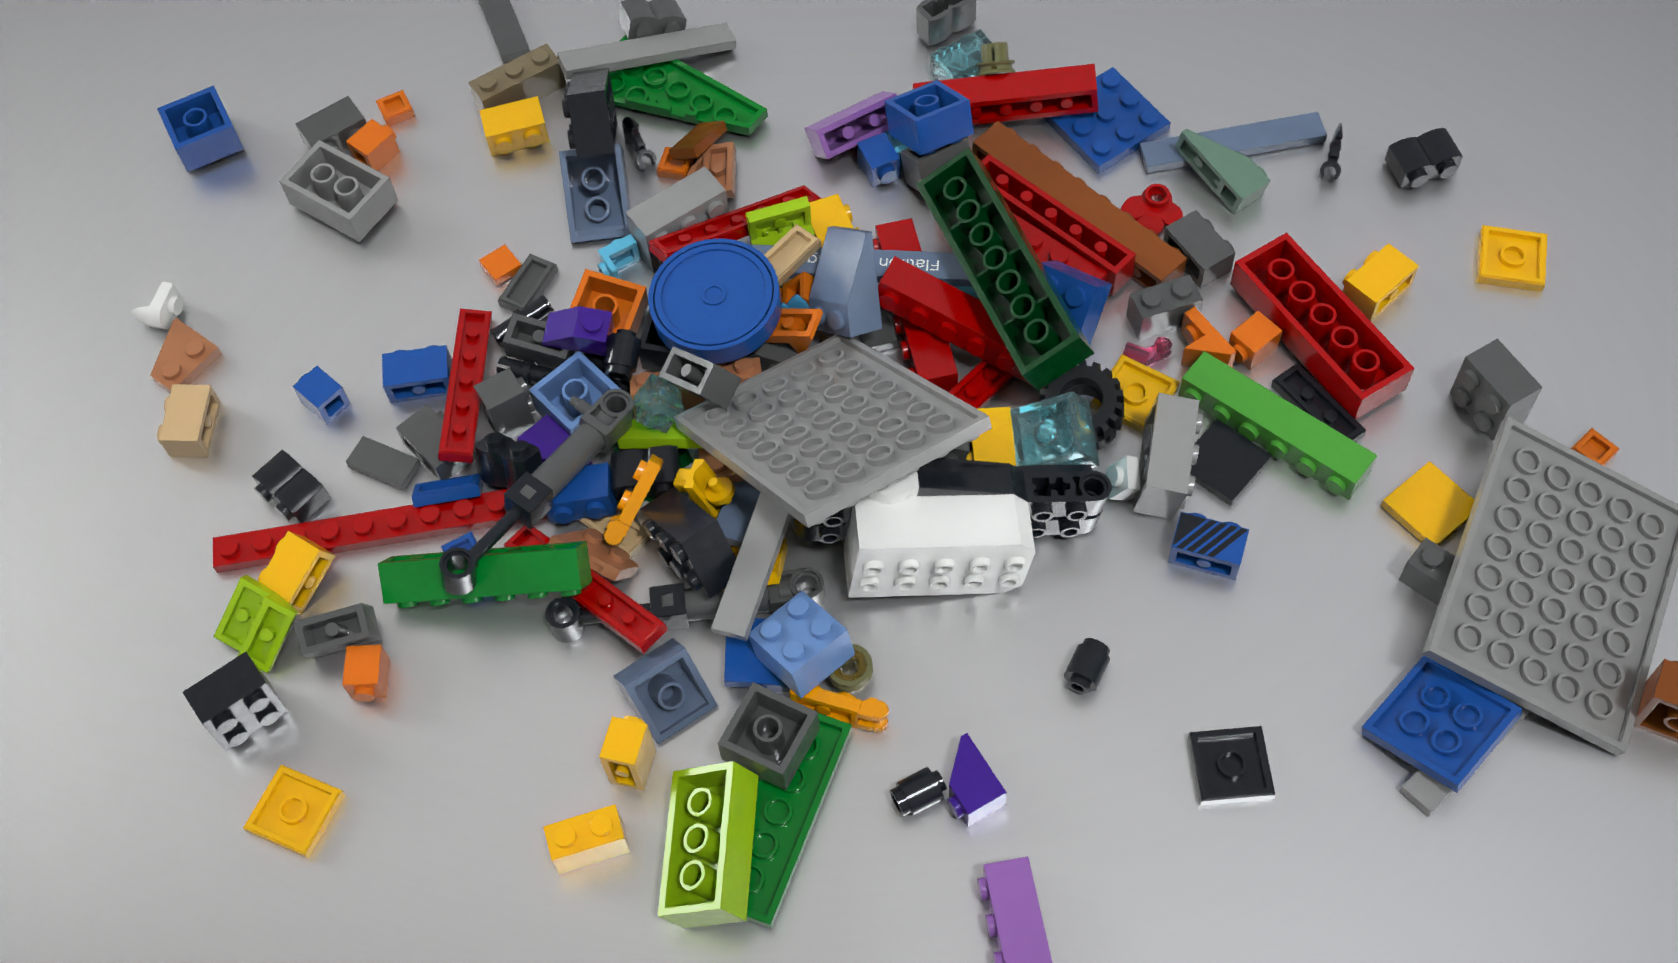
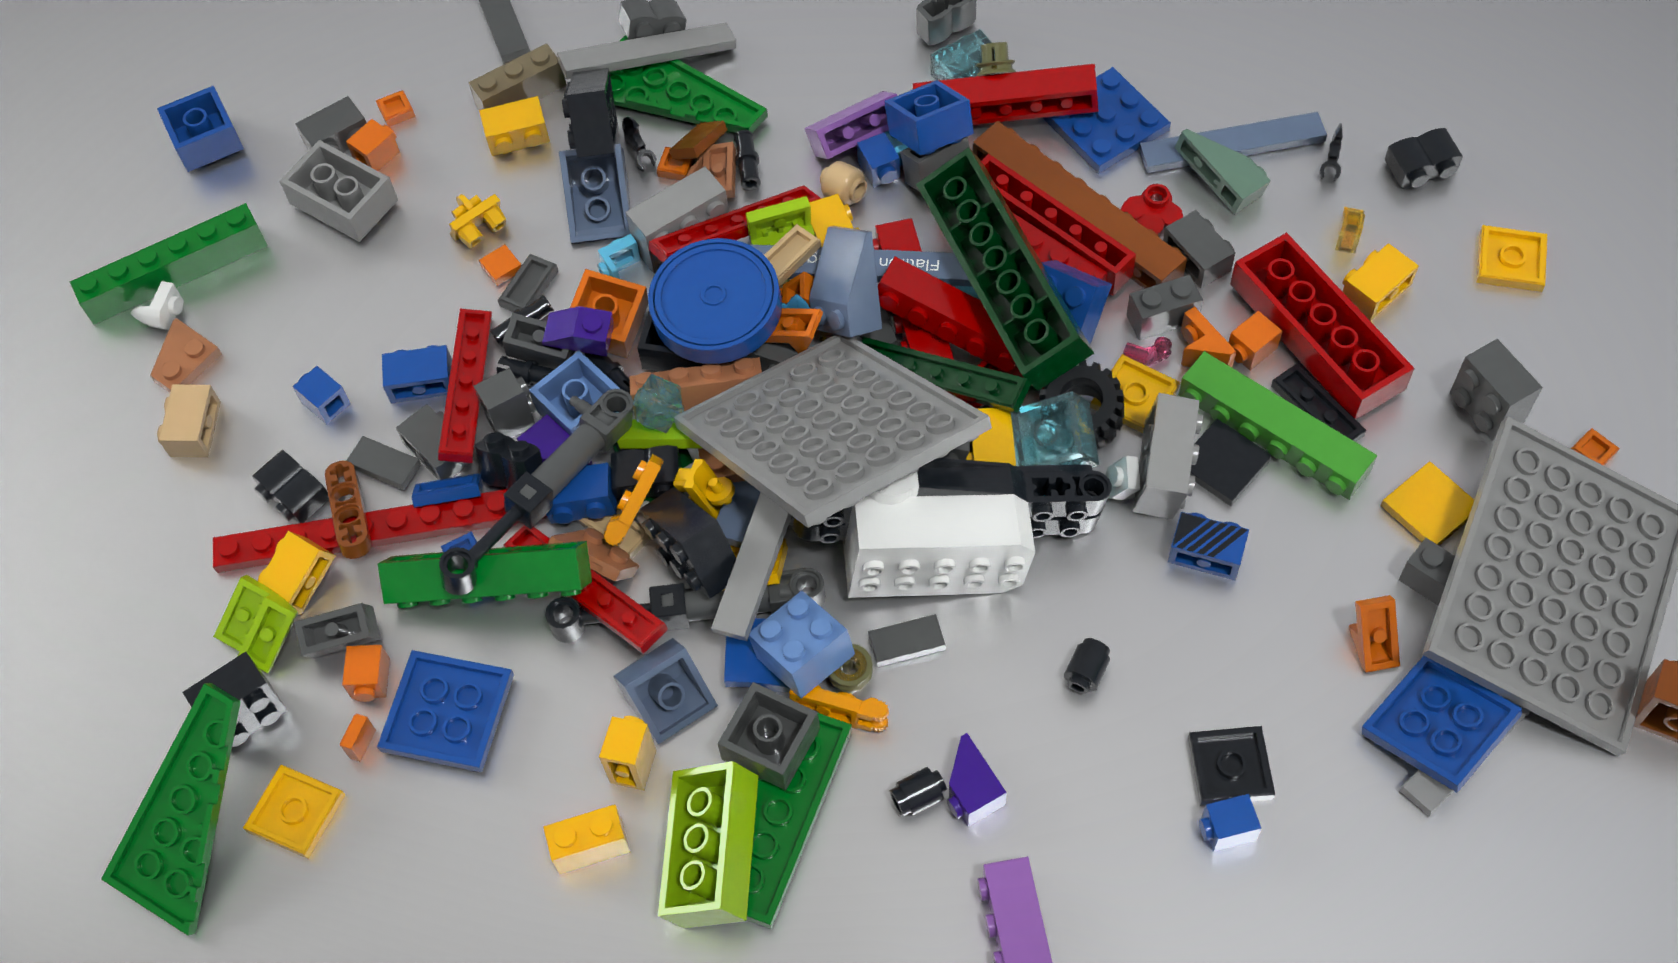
black brick [603,329,642,380] -> none
dark grey brick [658,346,742,409] -> none
none -> green brick [70,203,268,325]
none -> green wing [101,683,241,936]
none -> dark orange beam [325,460,372,559]
none -> orange tile [340,713,376,762]
none -> blue plate [377,650,514,773]
none -> yellow hips [449,194,506,249]
none -> black pin [734,130,761,190]
none -> tan head [820,161,867,206]
none -> dark green tile [861,337,1031,414]
none -> dark grey tile [868,614,946,667]
none -> blue brick [1199,794,1262,851]
none -> clear yellow piece [1335,207,1365,254]
none -> orange slope [1349,595,1400,673]

